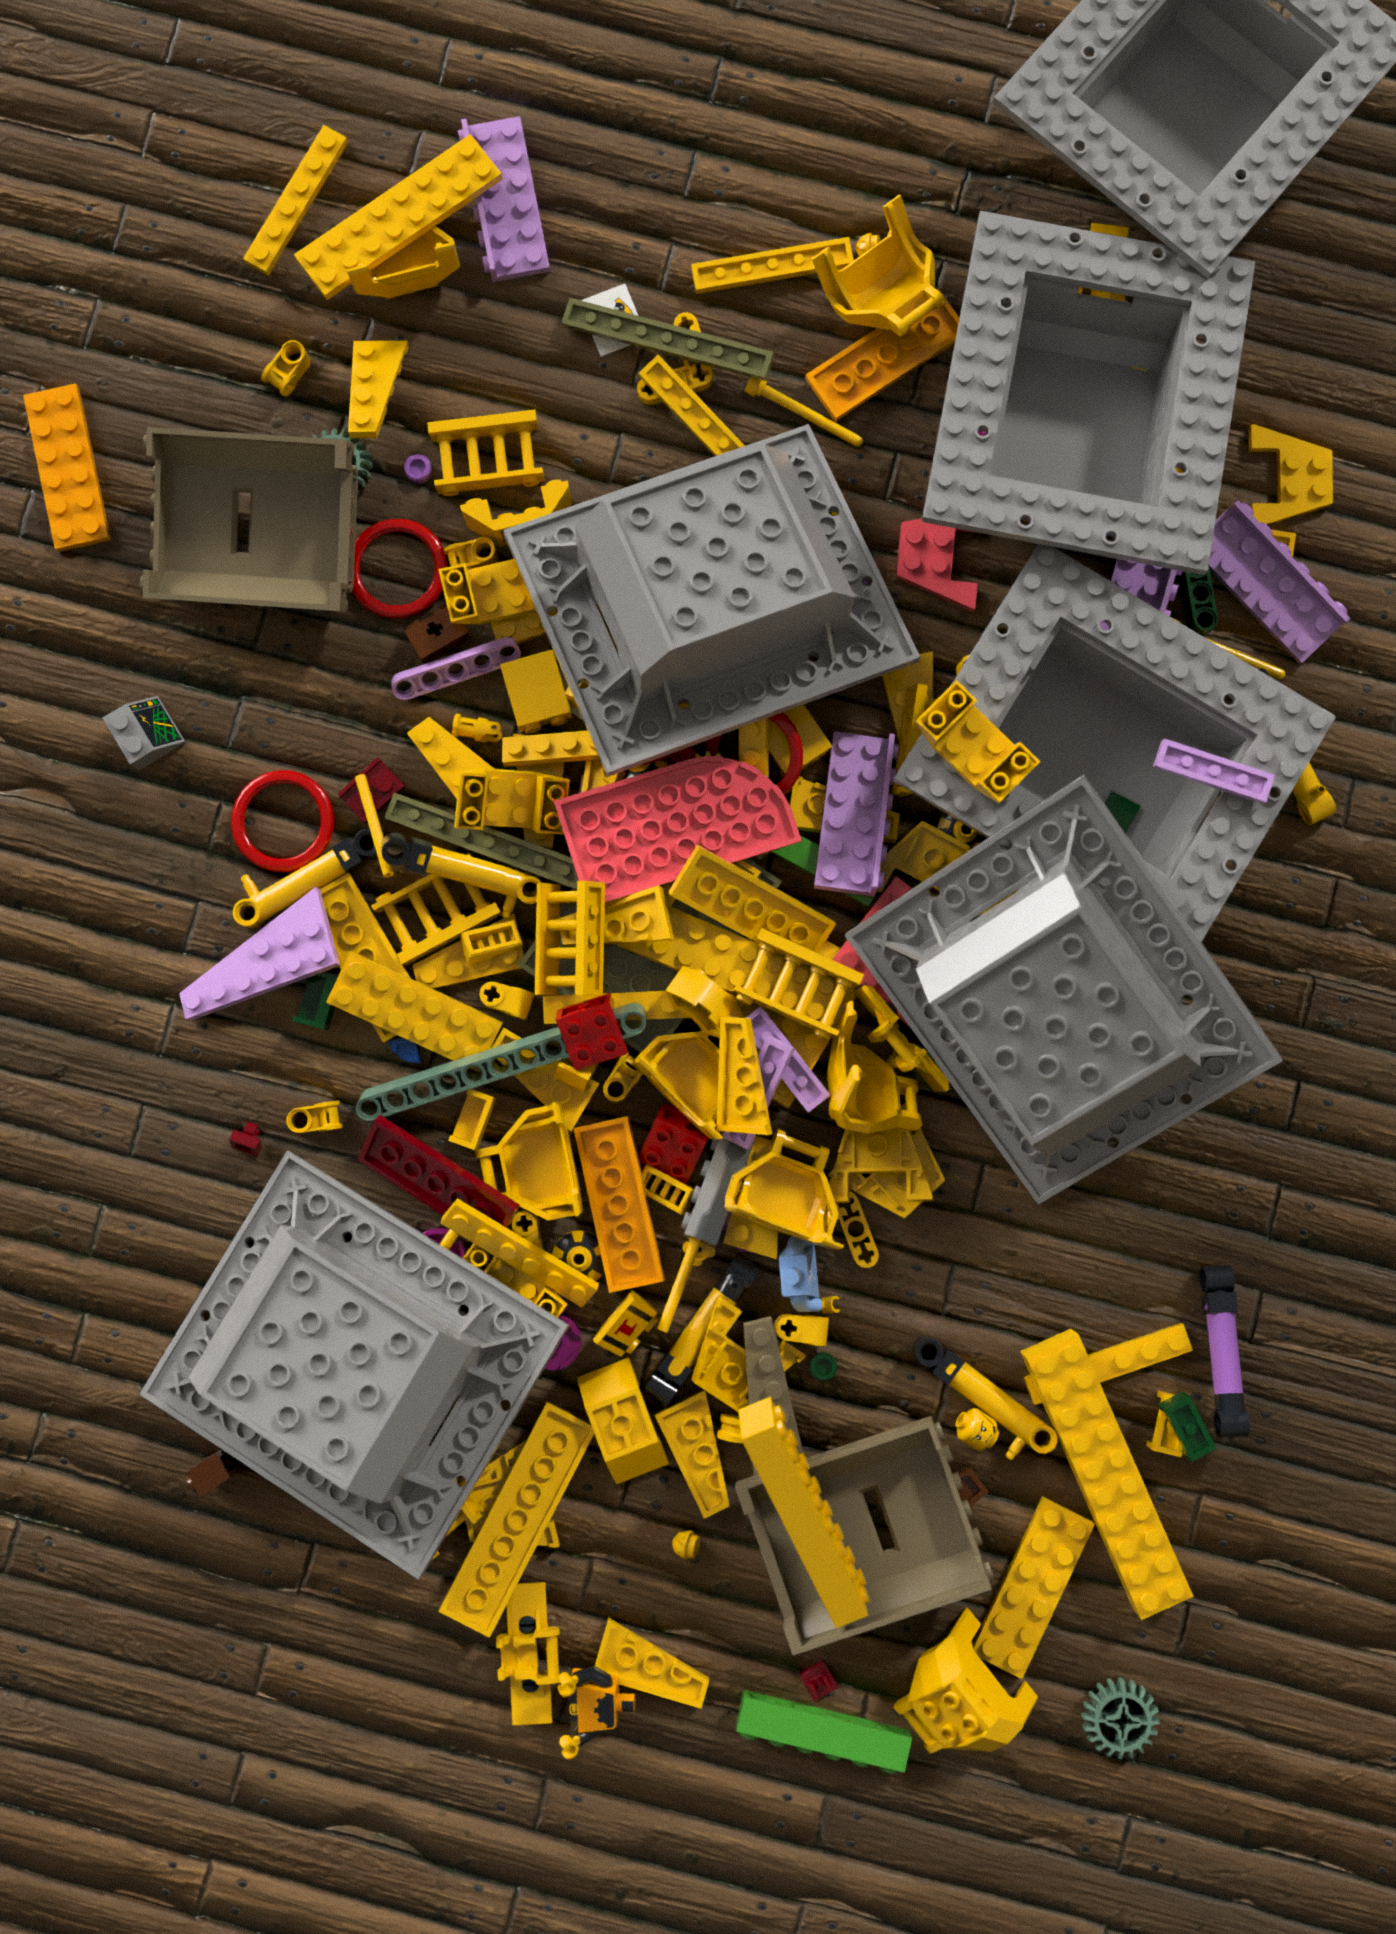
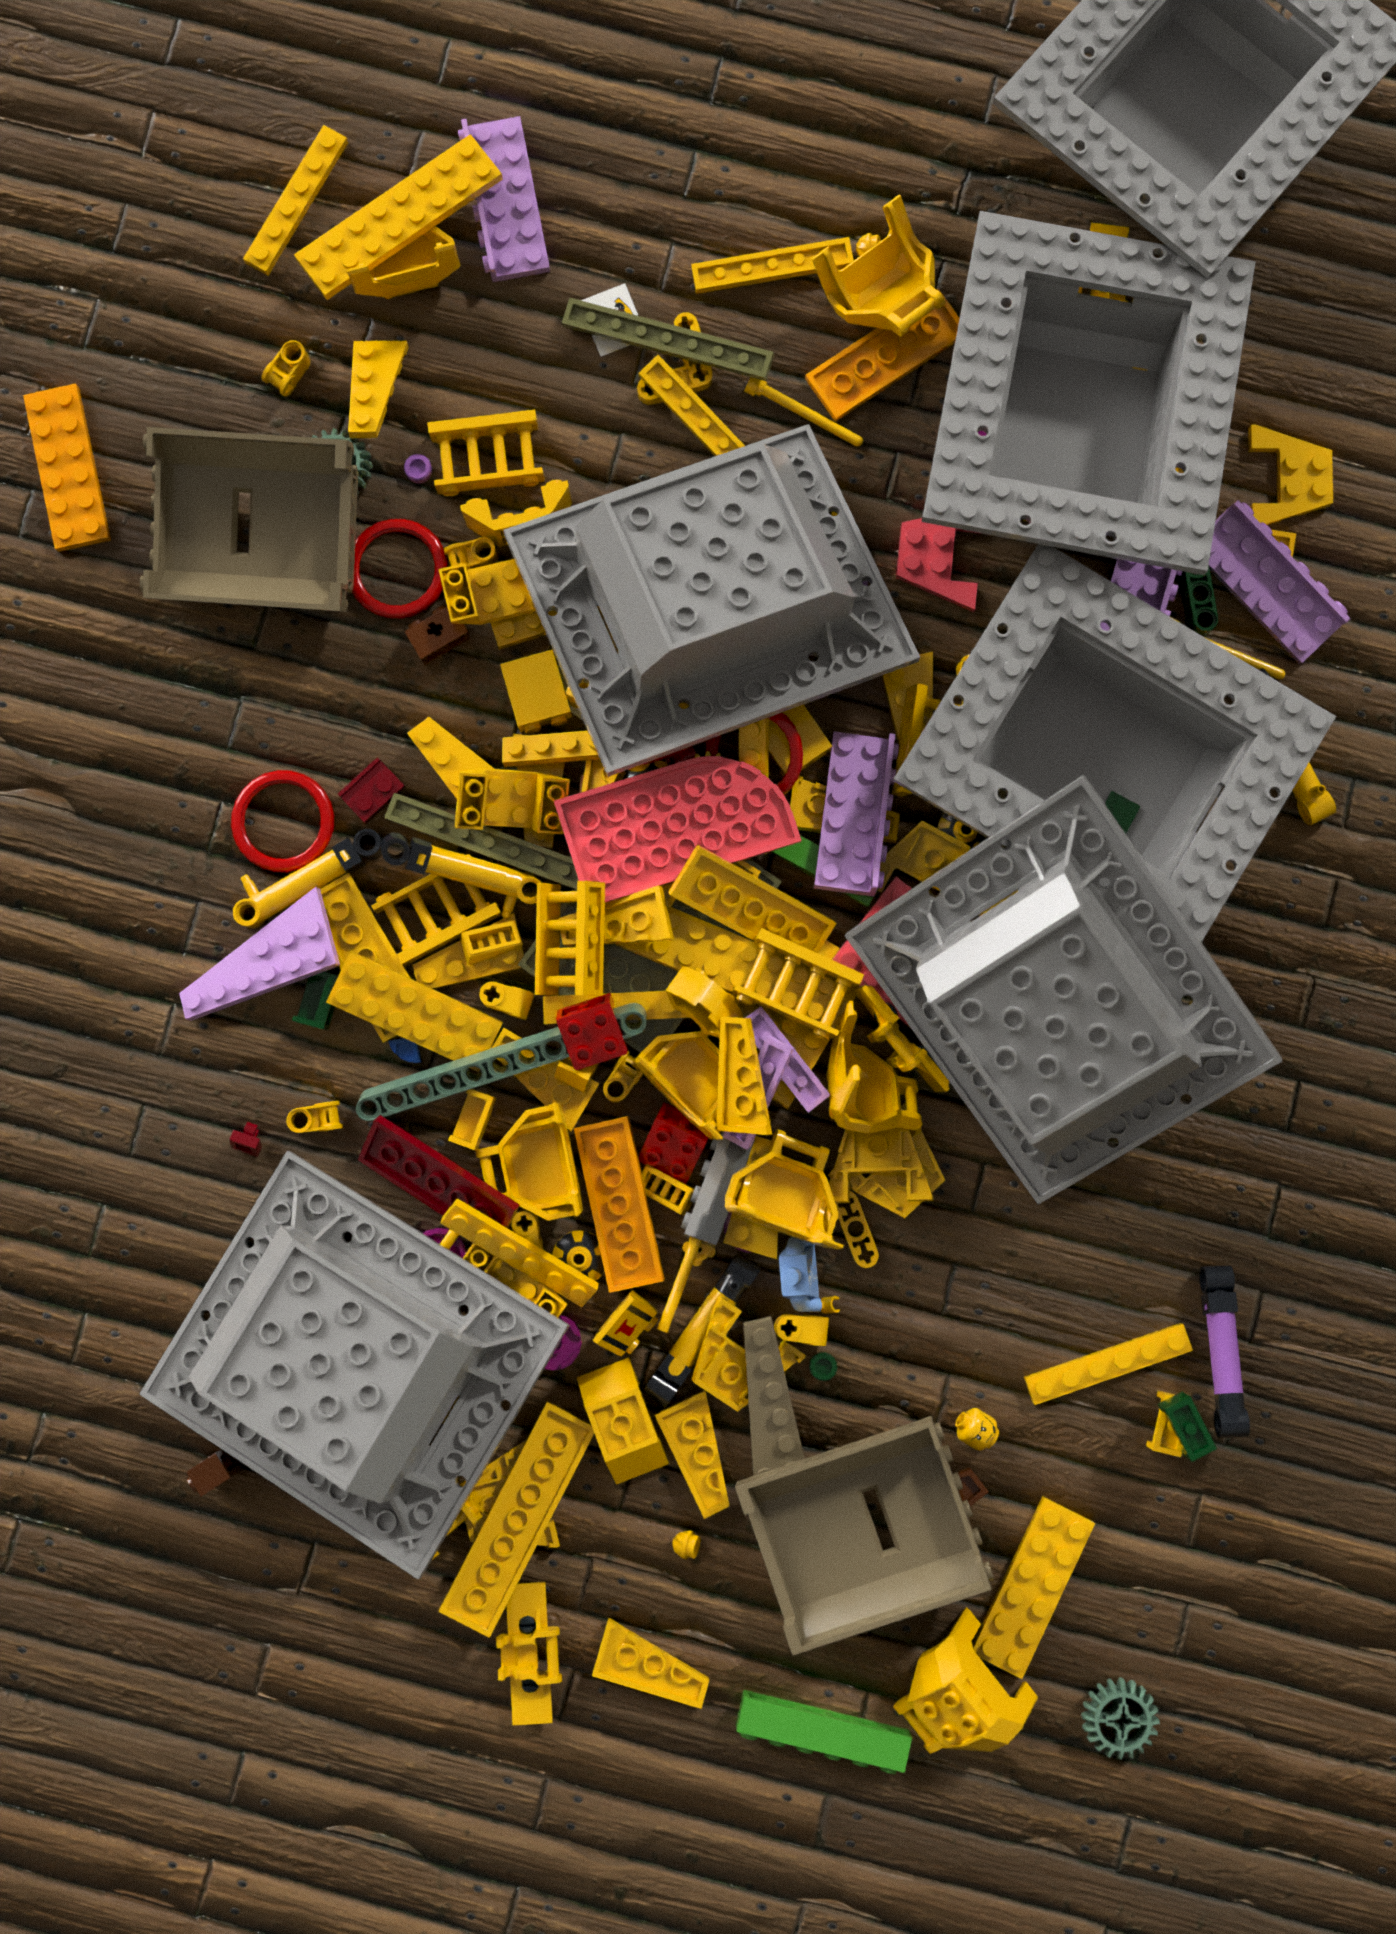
light grey slope [103,696,186,770] -> none
yellow piece [355,774,394,877] -> none
lavender beam [391,637,521,700] -> none
yellow piece [452,713,502,742] -> none
torso [557,1666,635,1759] -> none
yellow wheel [716,1414,743,1443] -> none
yellow brick [739,1397,870,1629] -> none
dark red tile [799,1659,838,1702] -> none
yellow piece [912,1336,1057,1460] -> none
yellow slope [915,680,1040,803] -> none
yellow brick [1020,1329,1194,1620] -> none
lavender plate [1153,739,1275,804] -> none

